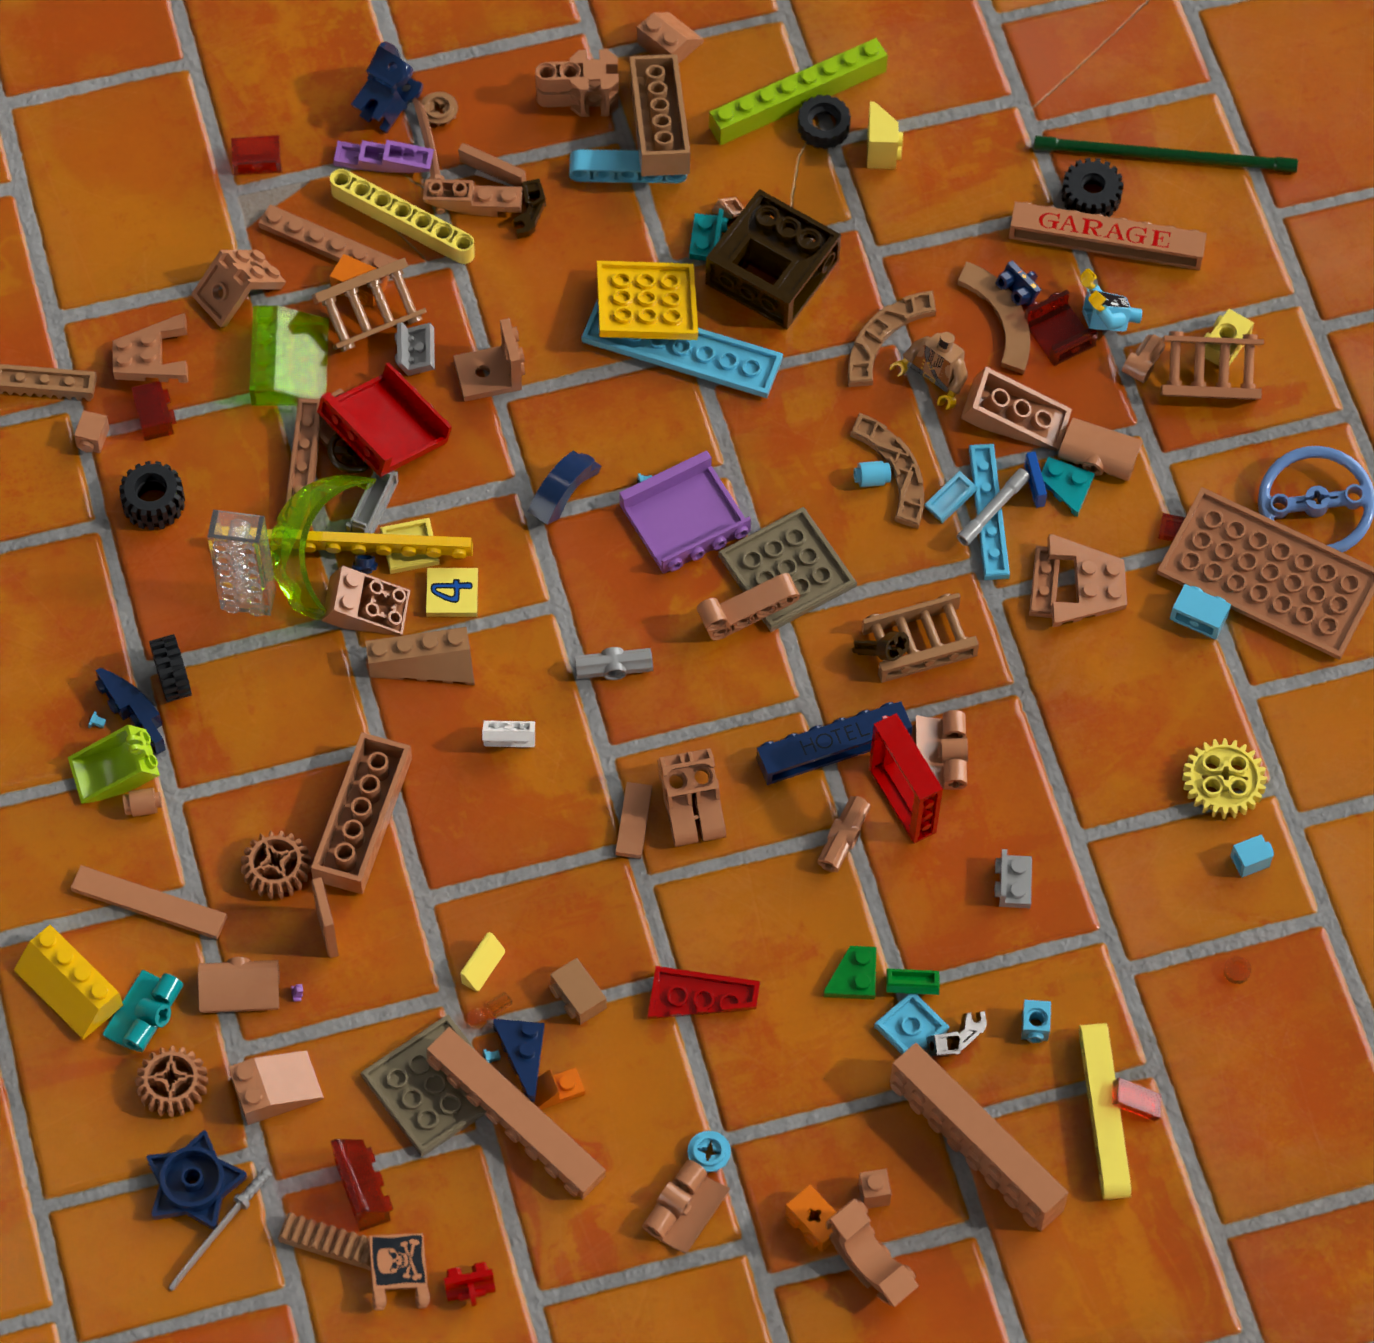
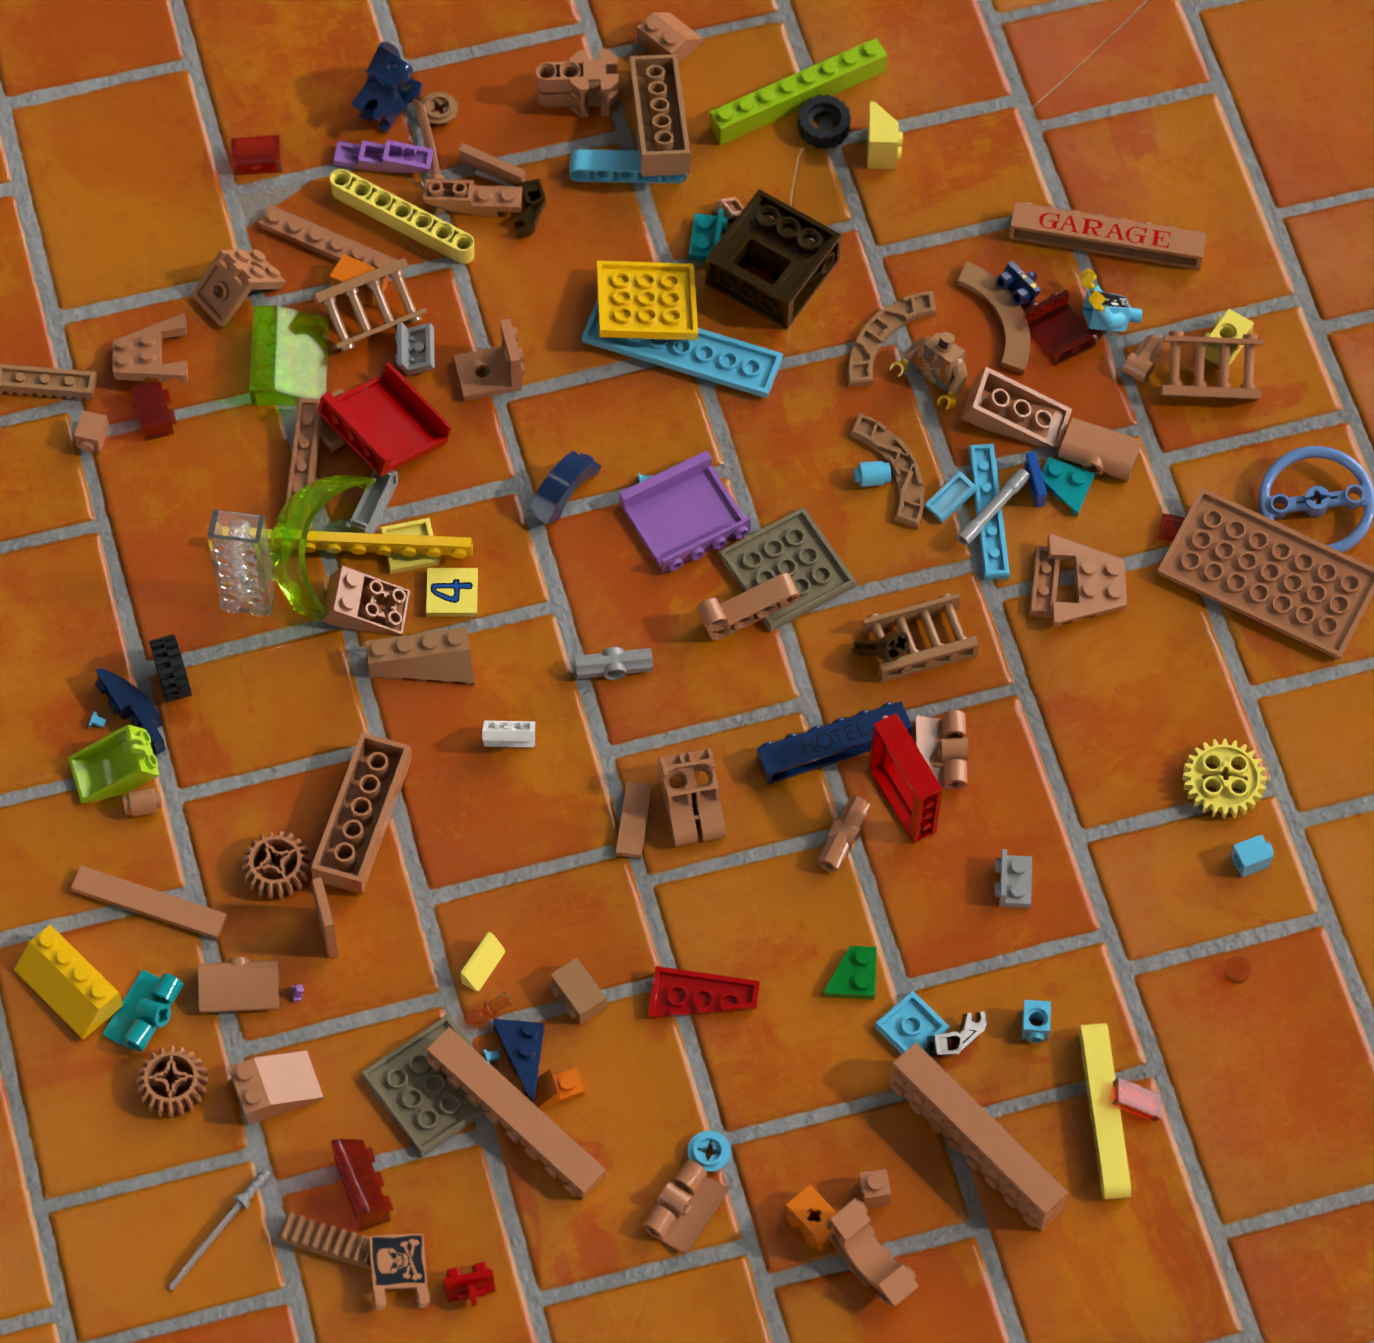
black tyre [119,461,185,530] -> none
dark blue plate [146,1130,247,1230] -> none
dark brown piece [327,433,370,474] -> none
dark blue plate [352,555,378,574] -> none
green tile [886,969,940,995] -> none
dark green piece [1034,135,1298,173] -> none
black tyre [1061,158,1124,217] -> none
medium azure brick [1170,584,1231,640] -> none

